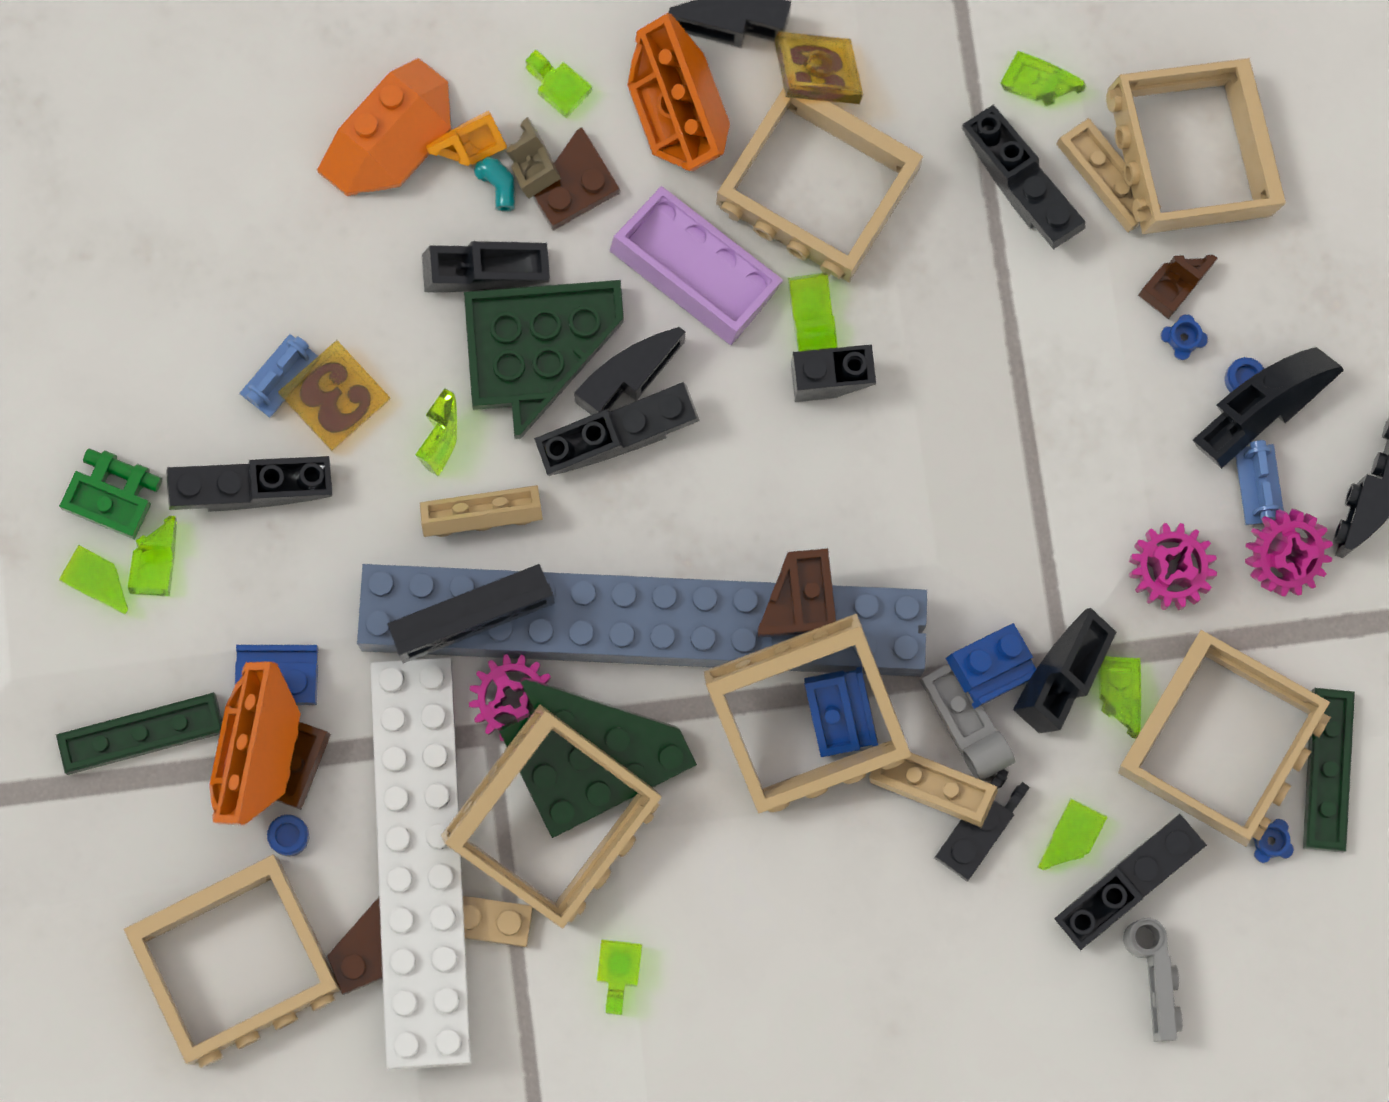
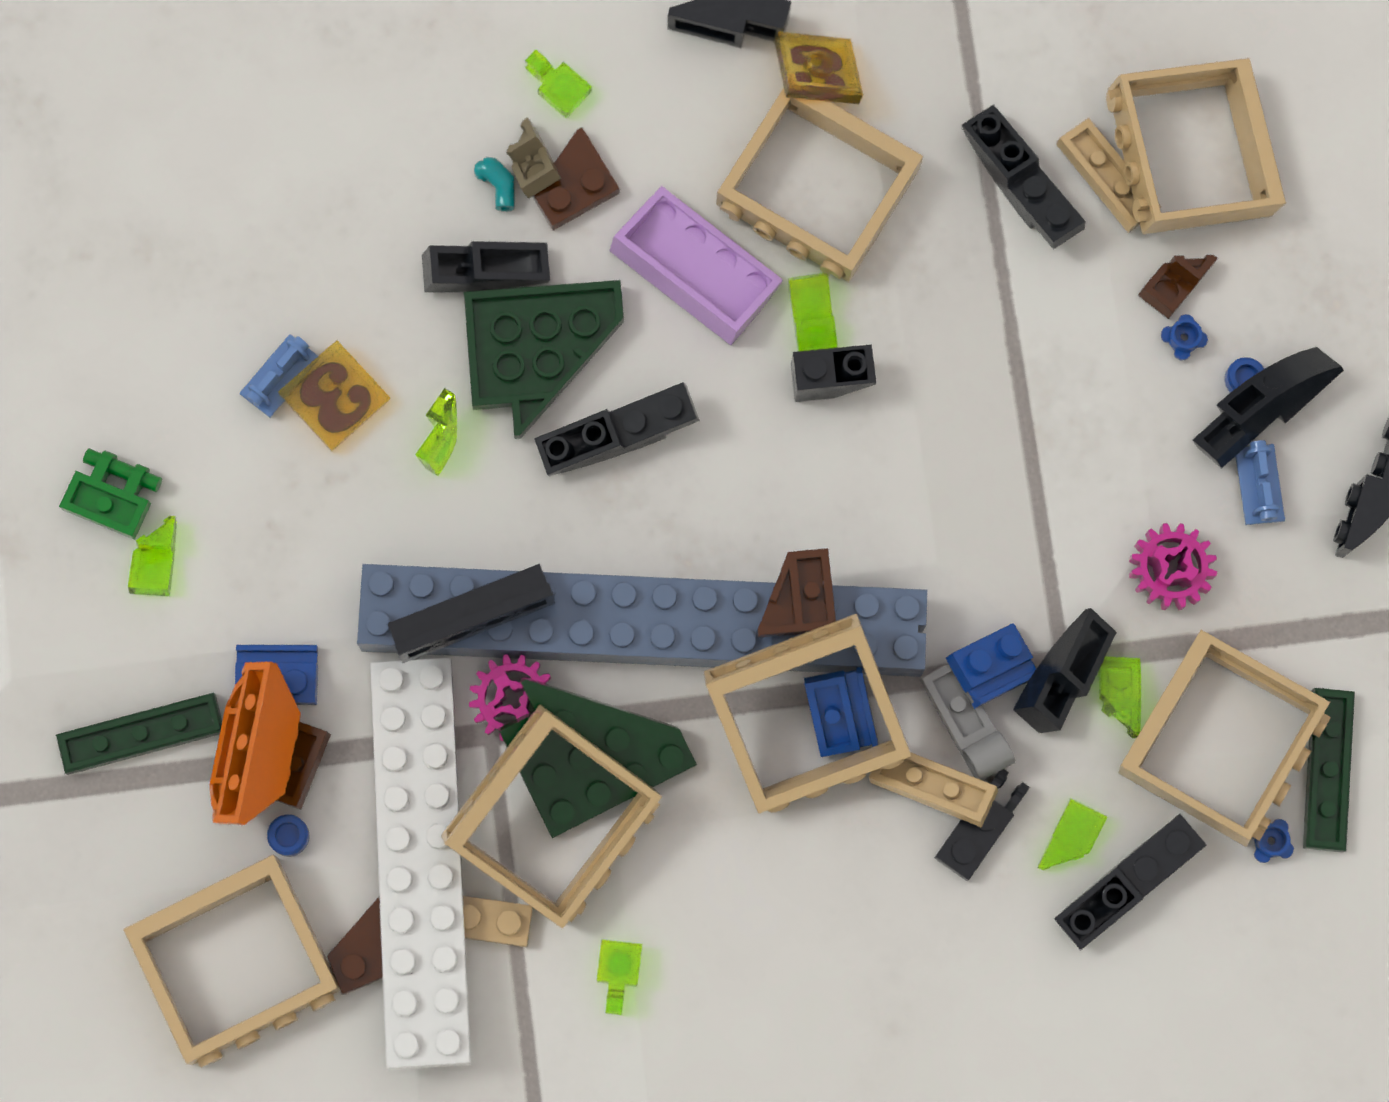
clear neon green slope [58,545,128,615] -> none
black slope [166,456,332,512] -> none
orange wedge [317,58,451,196] -> none
tan plate [420,485,543,537] -> none
light orange slope [426,110,507,167] -> none
black slope [574,327,686,415] -> none
orange wedge [627,13,730,172] -> none
clear neon green slope [1000,51,1086,107] -> none
light grey plate [1123,918,1182,1042] -> none
dark pink gear [1245,509,1333,597] -> none

